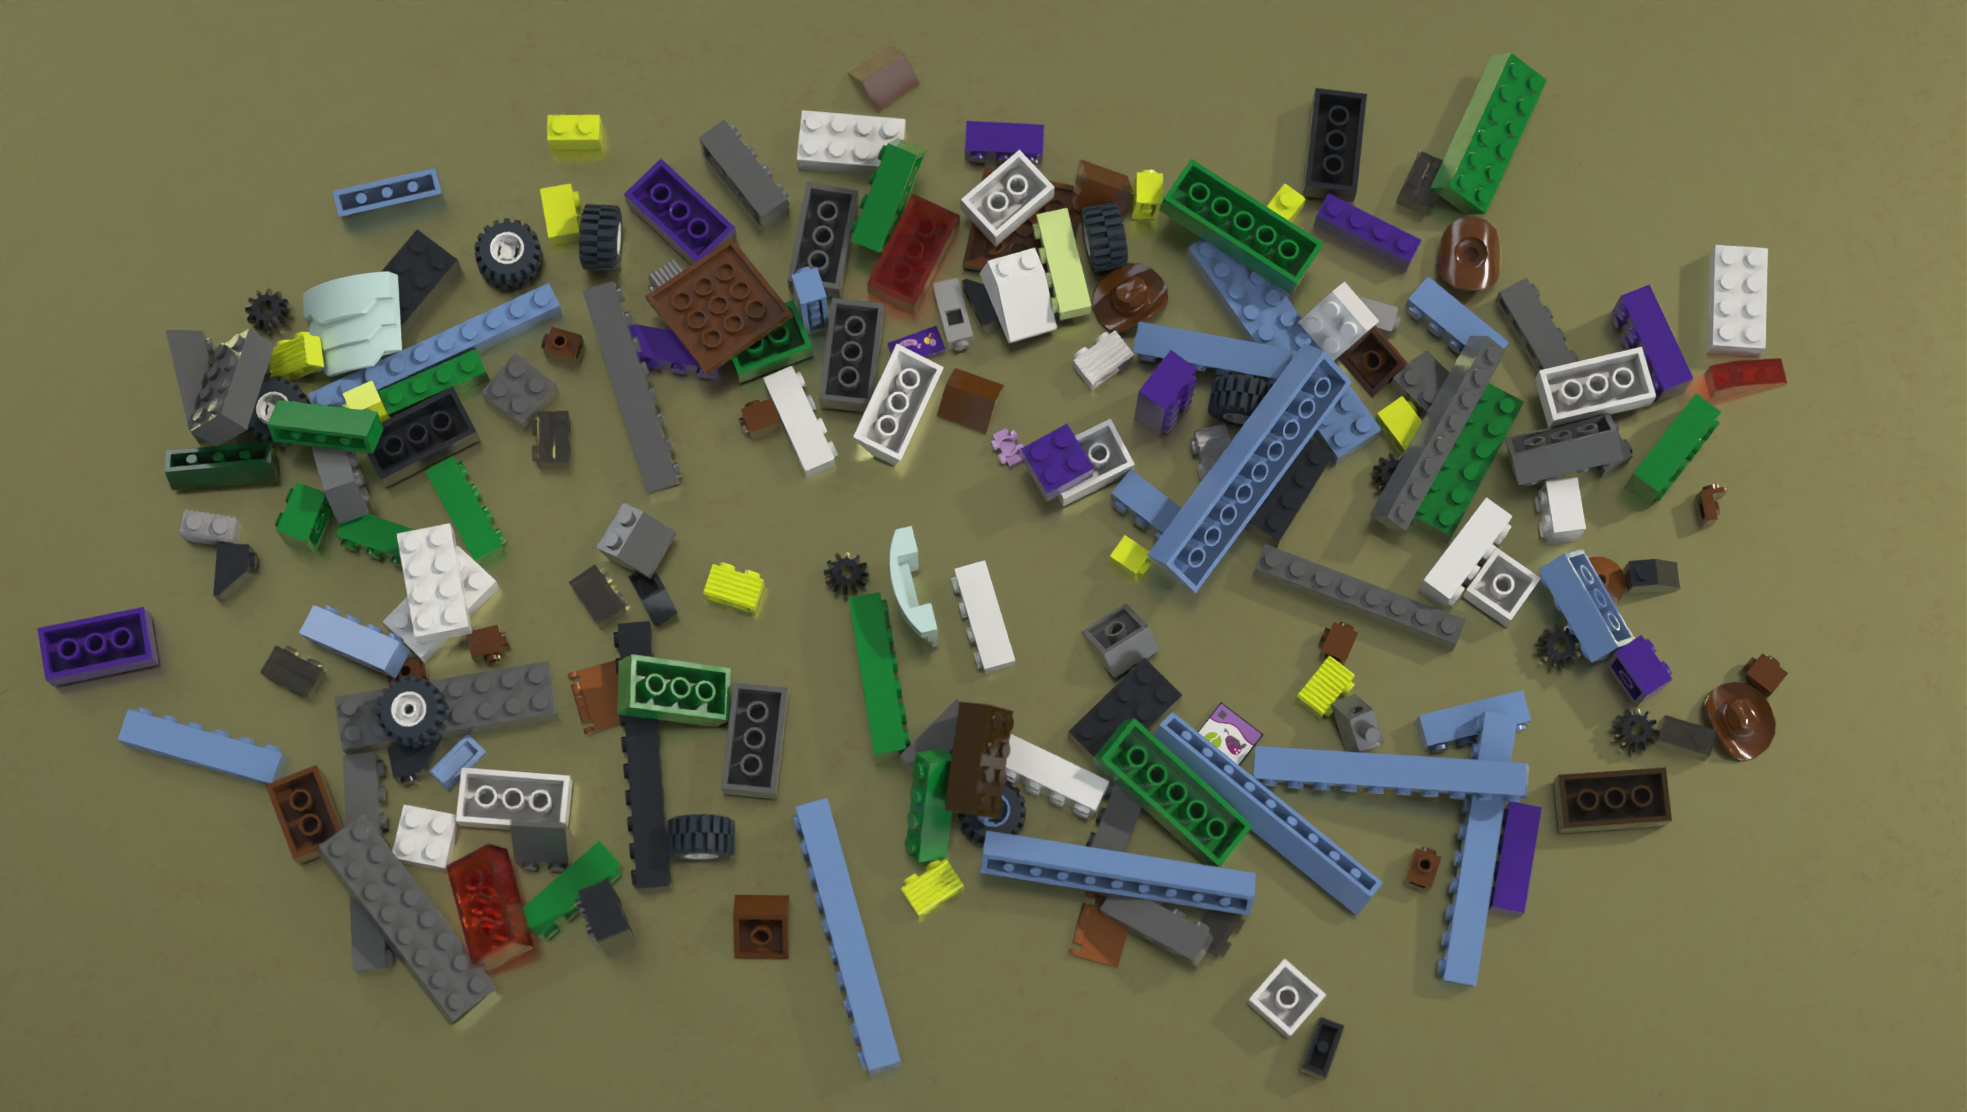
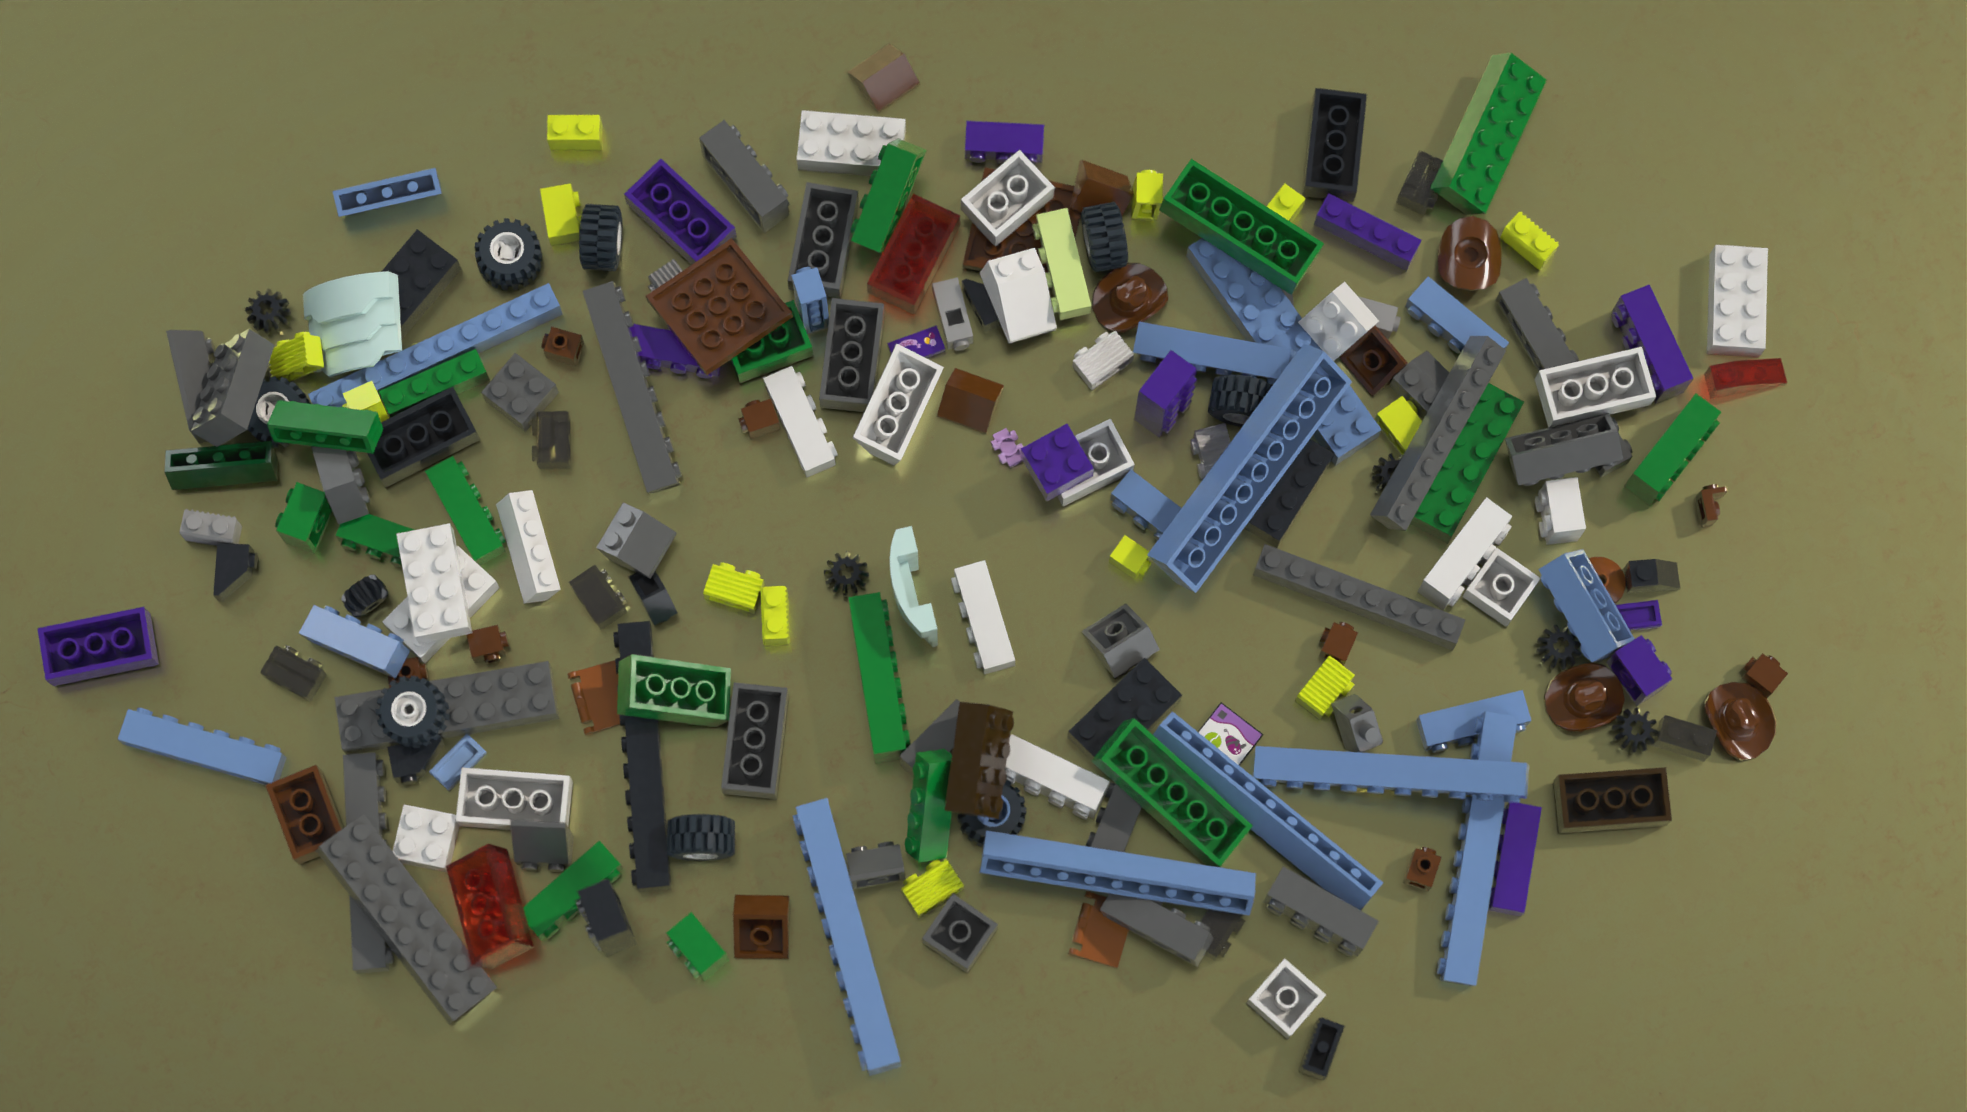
none -> black gear [341,575,388,617]
none -> white brick [496,490,561,604]
none -> green brick [666,912,729,981]
none -> neon yellow brick [760,586,790,646]
none -> dark grey slope [846,841,905,889]
none -> dark grey brick [922,894,998,973]
none -> dark grey brick [1263,866,1379,957]
none -> neon yellow brick [1500,212,1559,271]
none -> reddish brown hat [1544,663,1625,731]
none -> dark purple tile [1616,600,1662,631]

